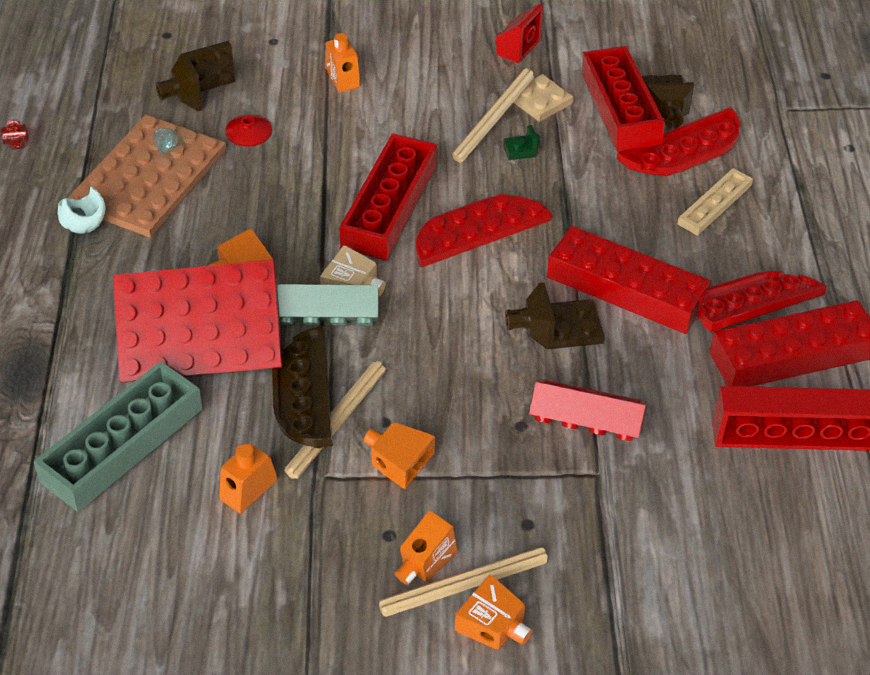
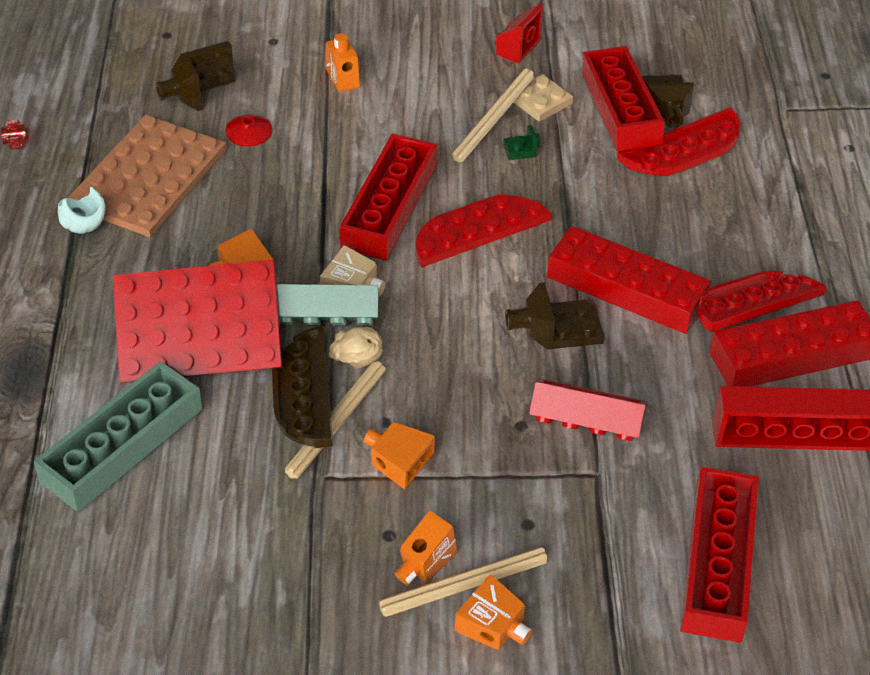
clear light blue tile [154,128,178,154] -> none
orange torso [219,444,278,514] -> none
tan plate [678,168,753,236] -> none
none -> tan hair [328,327,383,369]
none -> red brick [680,467,759,643]

